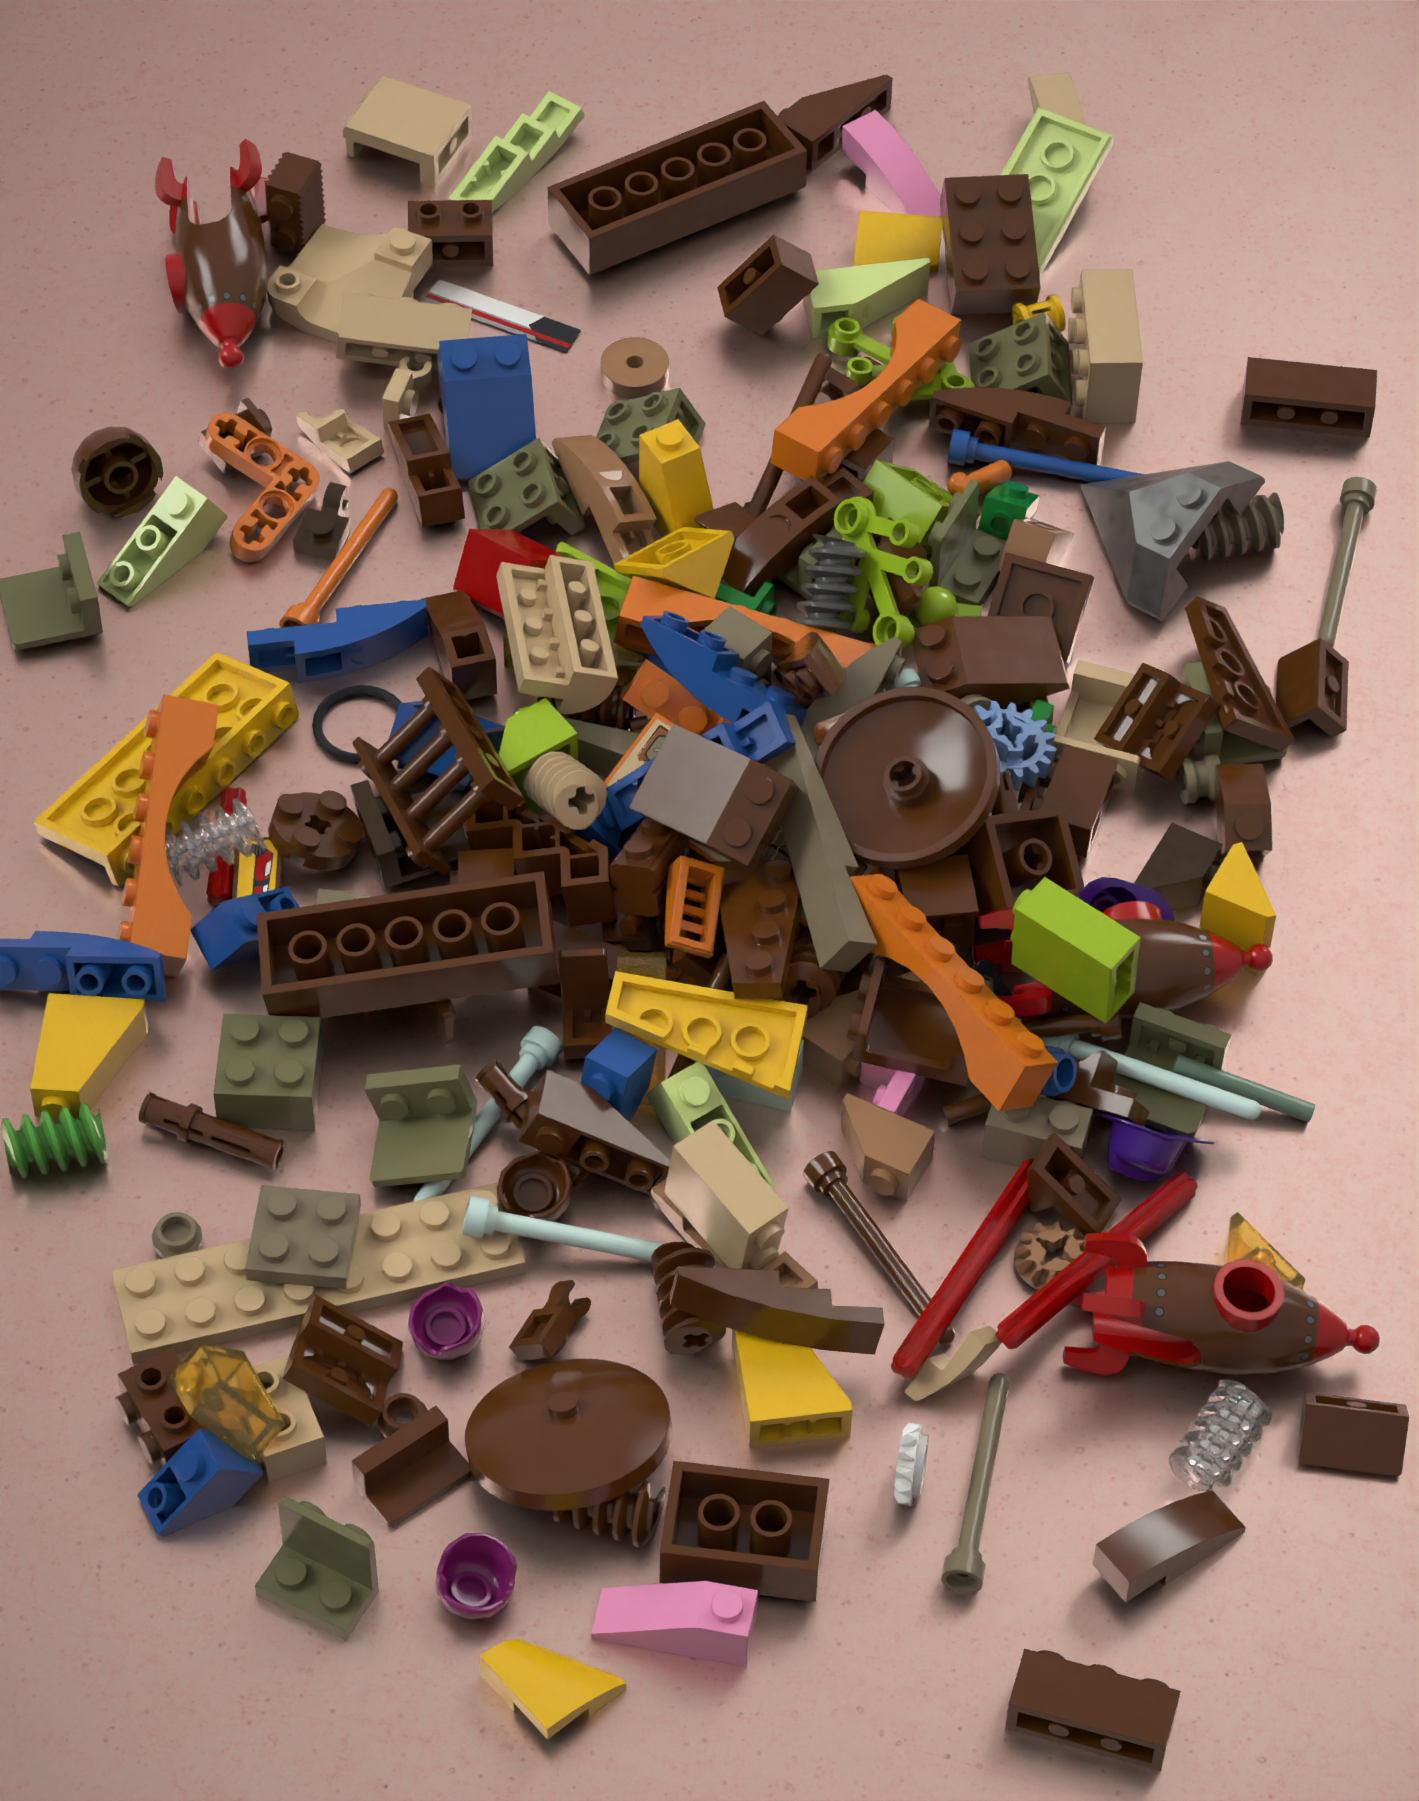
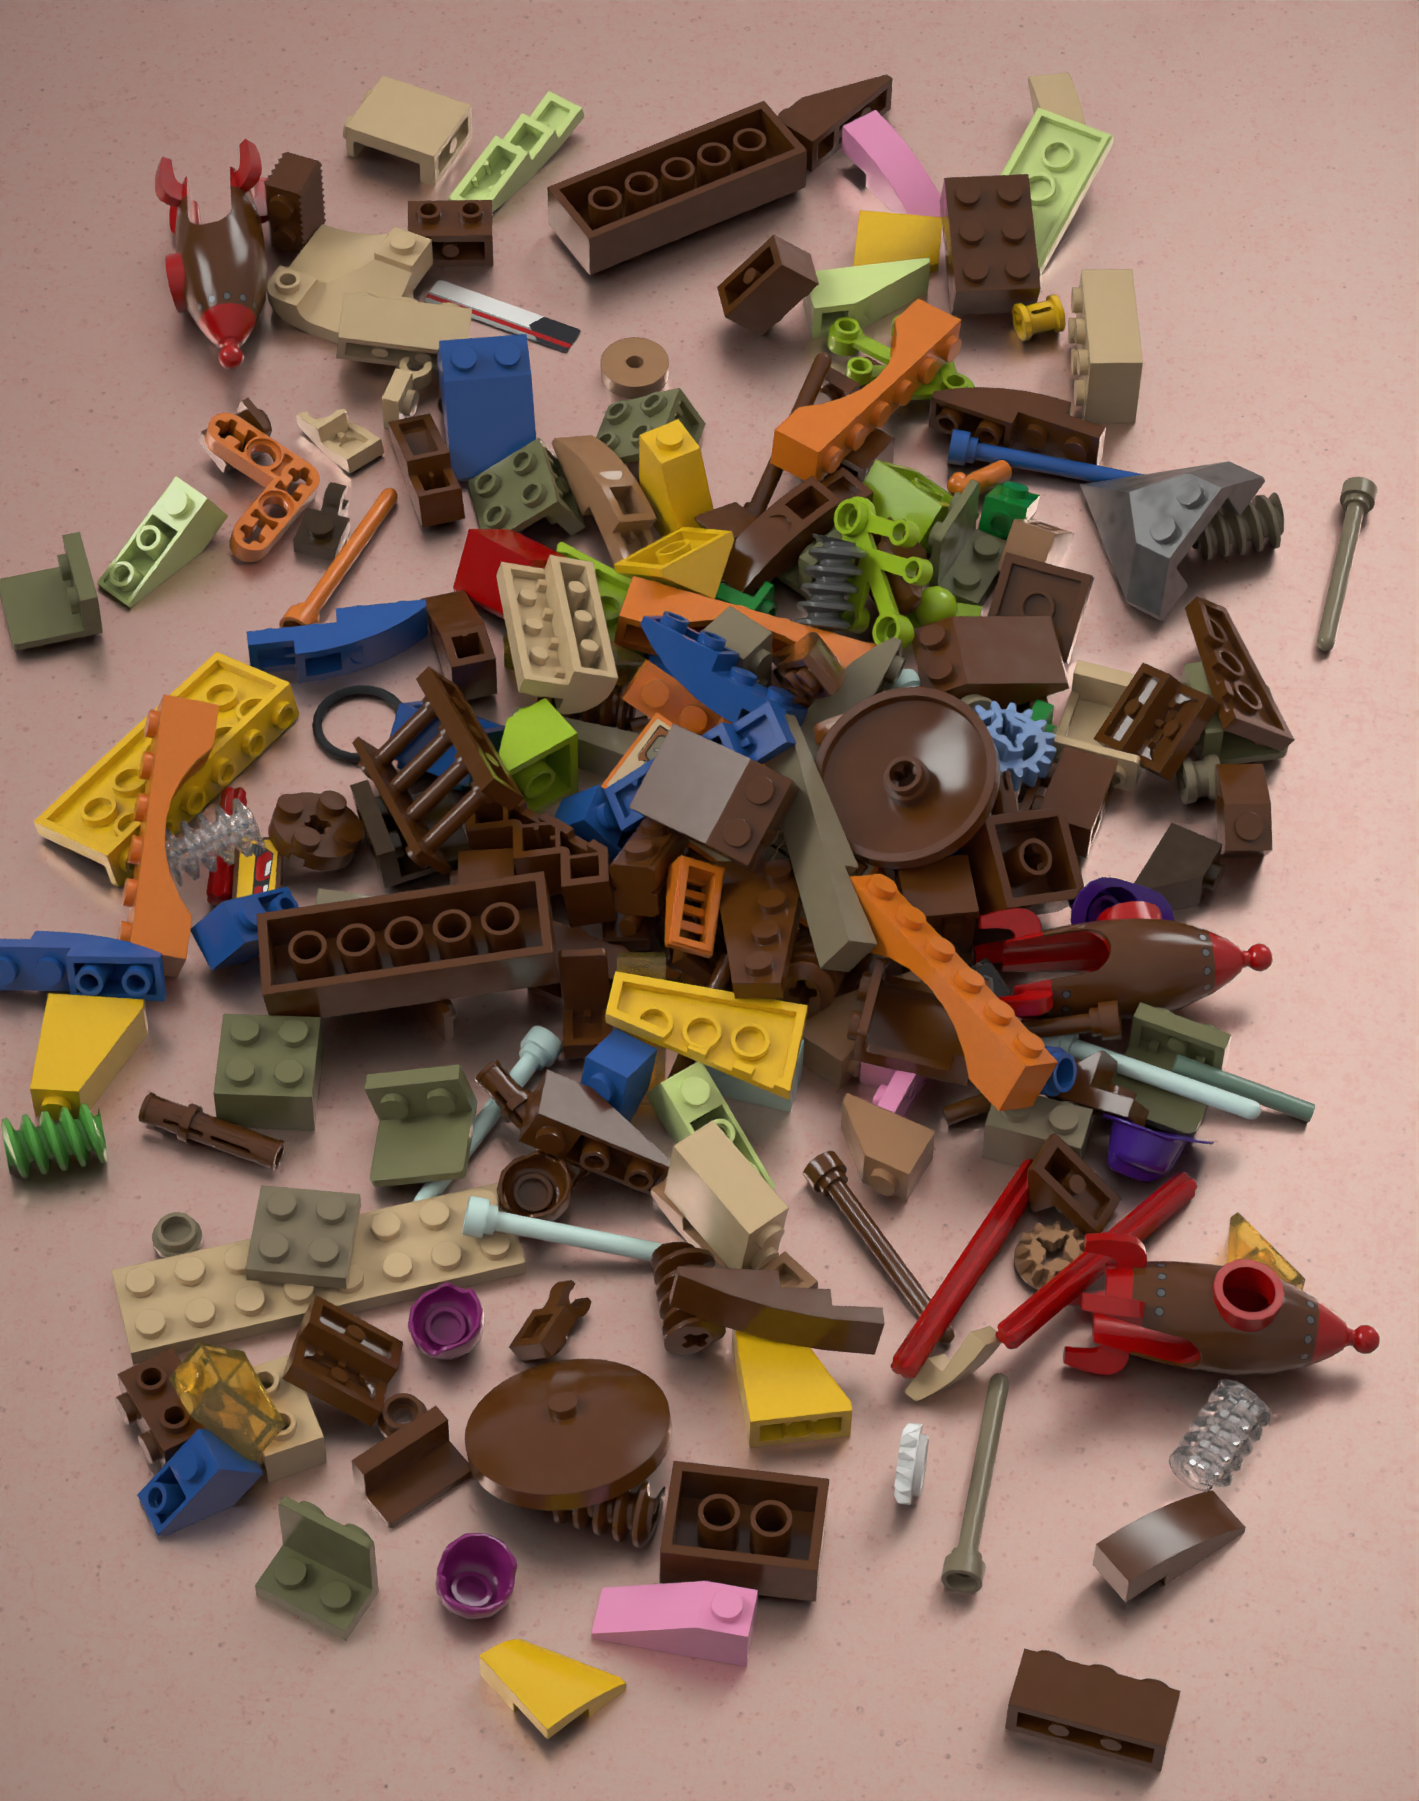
reddish brown cylinder [71,426,164,517] -> none
tan piece [523,752,607,830] -> none
olive bracket [969,312,1073,406] -> none
lime brick [1010,877,1141,1024] -> none
yellow slope [1199,842,1276,974] -> none
reddish brown brick [1240,357,1377,437] -> none
reddish brown panel [1276,638,1349,737] -> none
reddish brown panel [1299,1392,1409,1476] -> none

